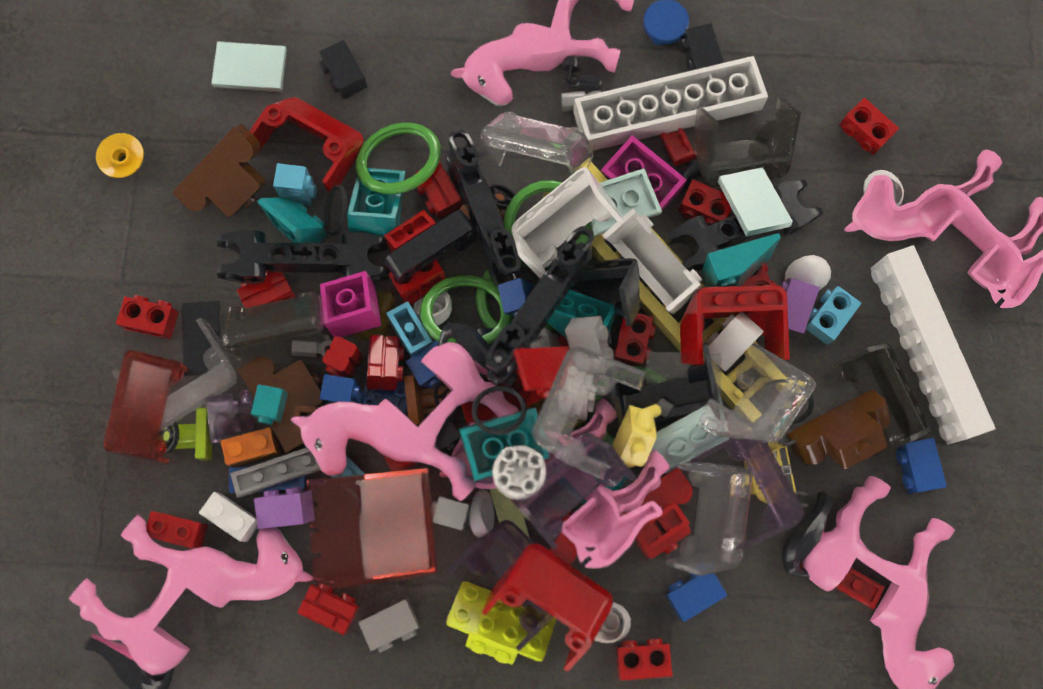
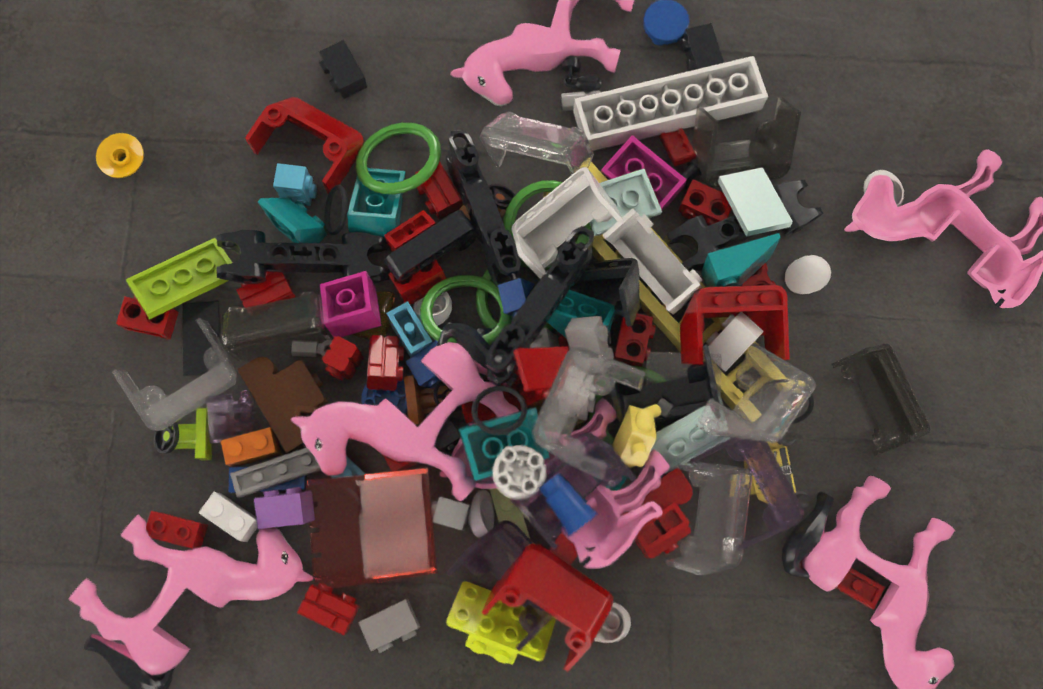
clear red windscreen [104,350,189,464] -> none
reddish brown brick [172,124,267,217] -> none
light aqua tile [211,42,287,92] -> none
teal brick [251,384,288,425] -> none
blue brick [320,374,364,405] -> none
red brick [615,638,673,681] -> none
blue brick [664,566,728,622] -> none
medium lavender brick [781,278,820,334] -> none
reddish brown brick [787,389,891,469] -> none
medium azure brick [806,286,862,345] -> none
red brick [839,97,899,155] -> none
white brick [871,245,996,445] -> none
blue brick [896,438,947,494] -> none
none -> lime plate [126,238,233,319]
none -> blue plant [539,473,598,537]

